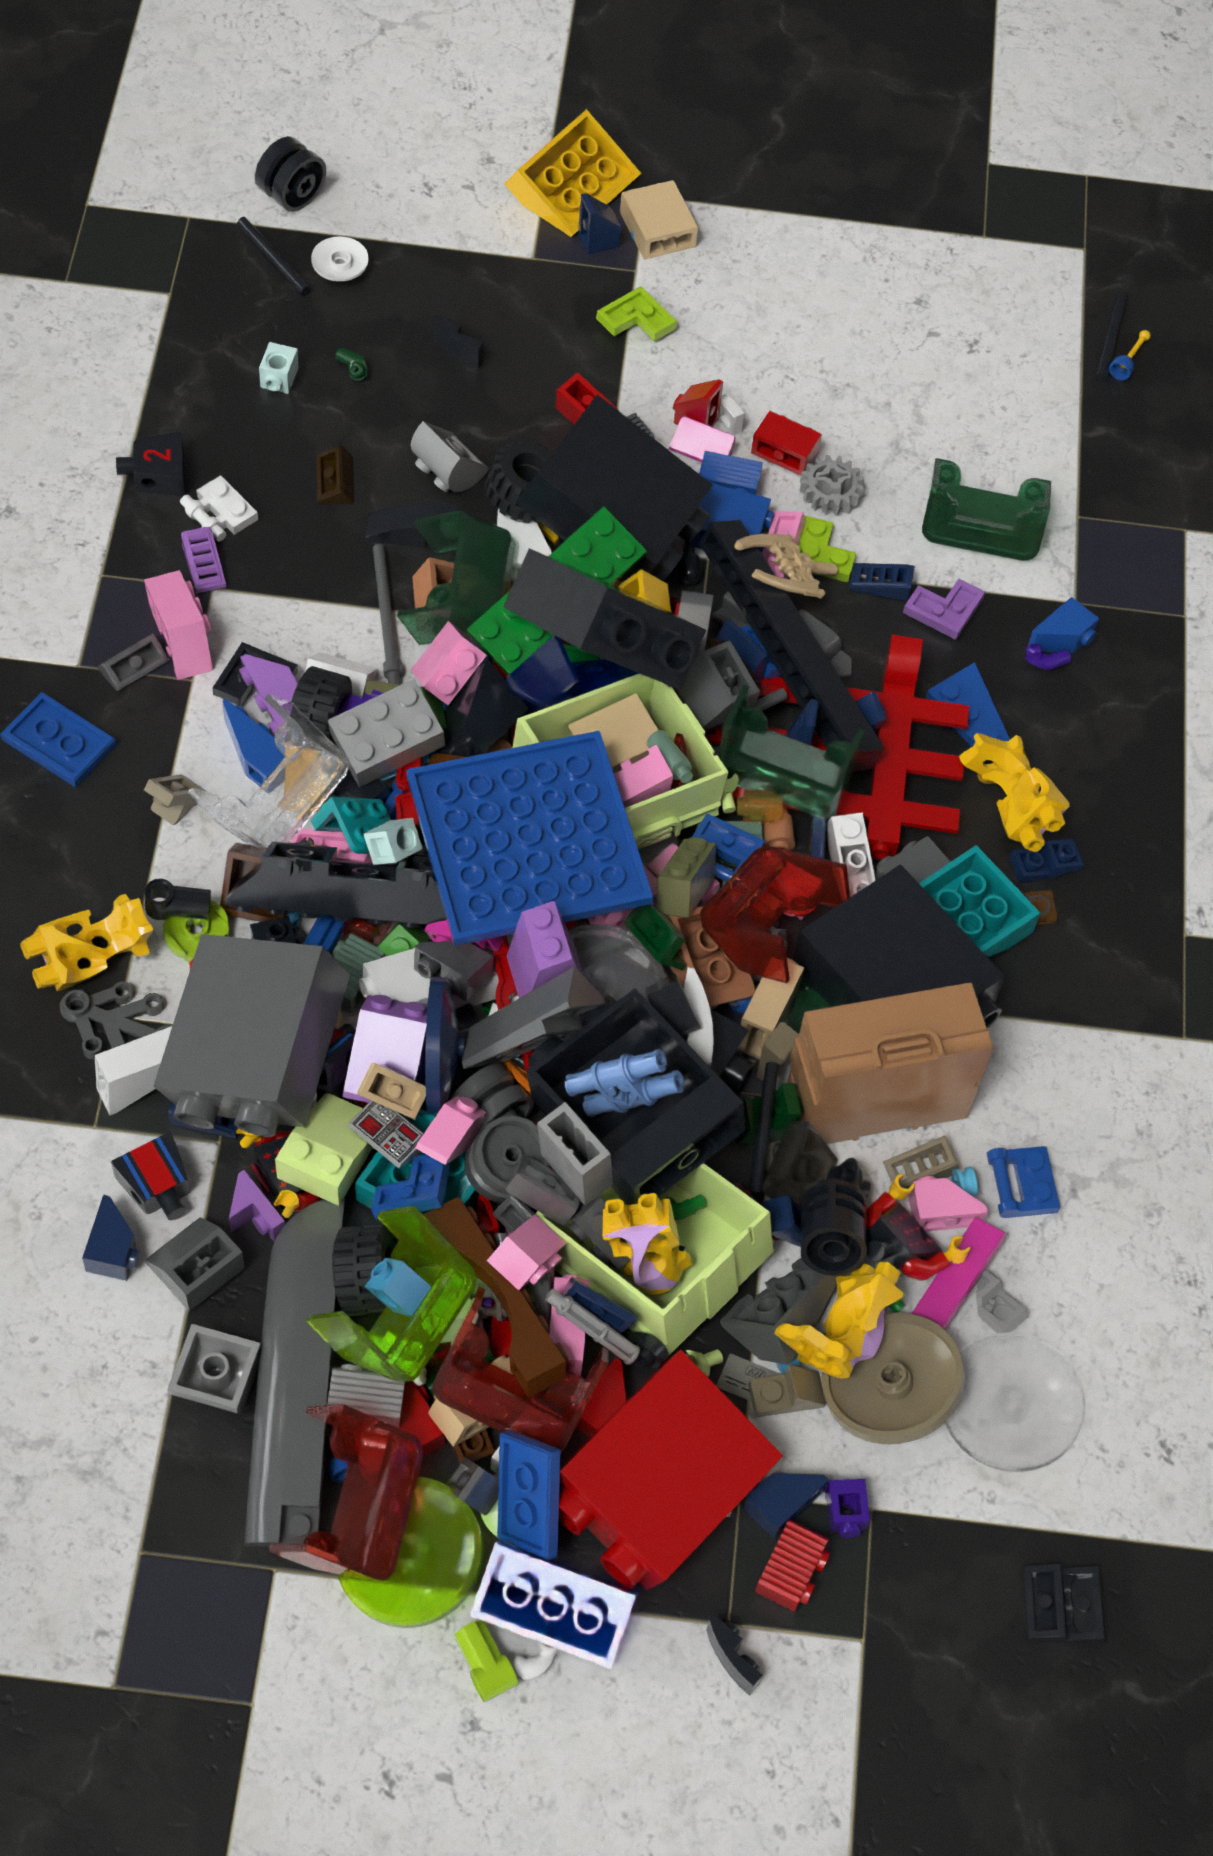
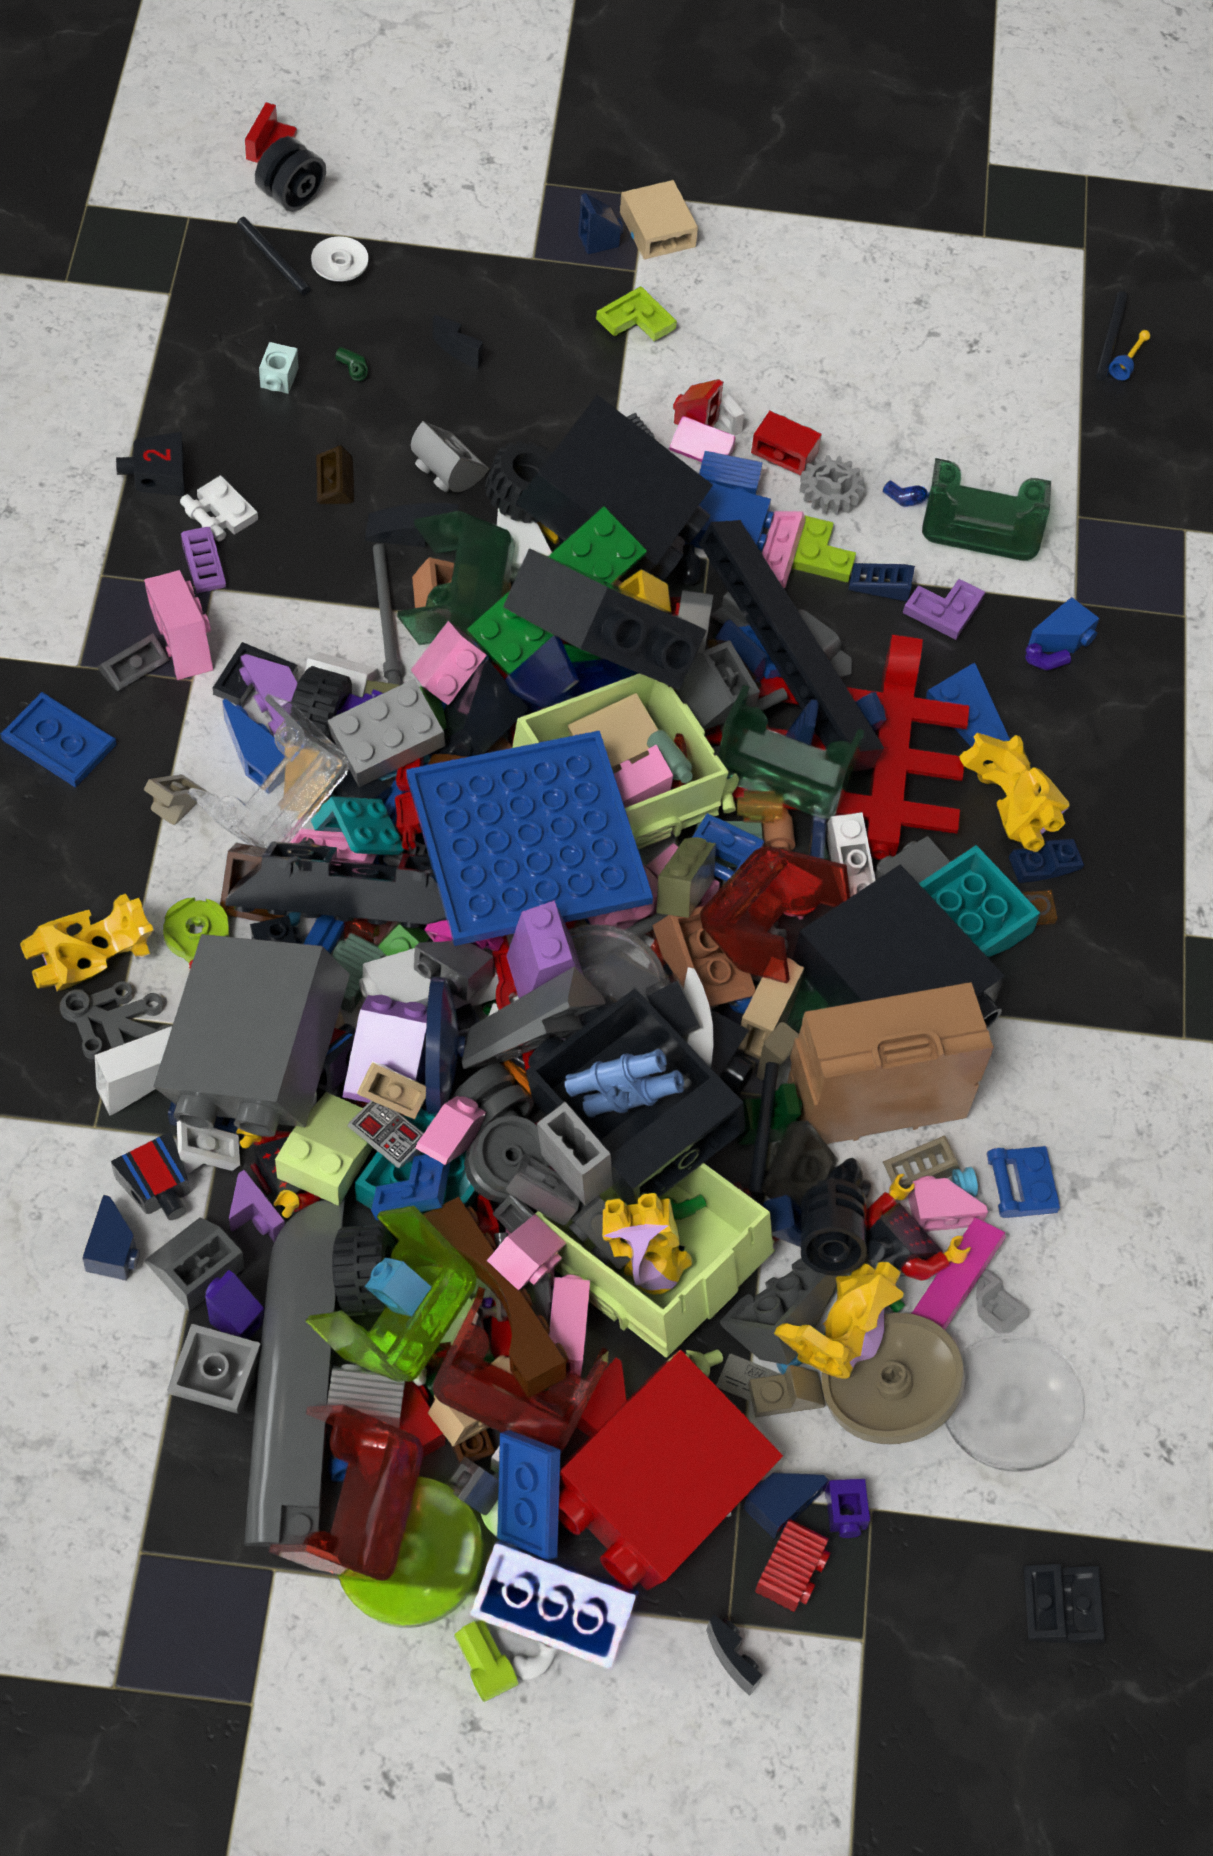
black piece [145,878,211,920] -> none
light aqua brick [364,818,423,865] -> none
yellow slope [504,109,641,237] -> none
light grey piece [545,1288,640,1364] -> none
red slope [555,372,619,425] -> none
dark blue slope [562,1277,637,1333] -> none
black plate [615,1331,669,1368] -> none
dark green panel [624,902,687,970] -> none
tan bar [734,533,838,598] -> none
none -> white slope [177,1121,240,1174]
none -> dark purple slope [205,1270,264,1340]
none -> red panel [245,102,297,163]
none -> clear blue arm [882,480,928,507]

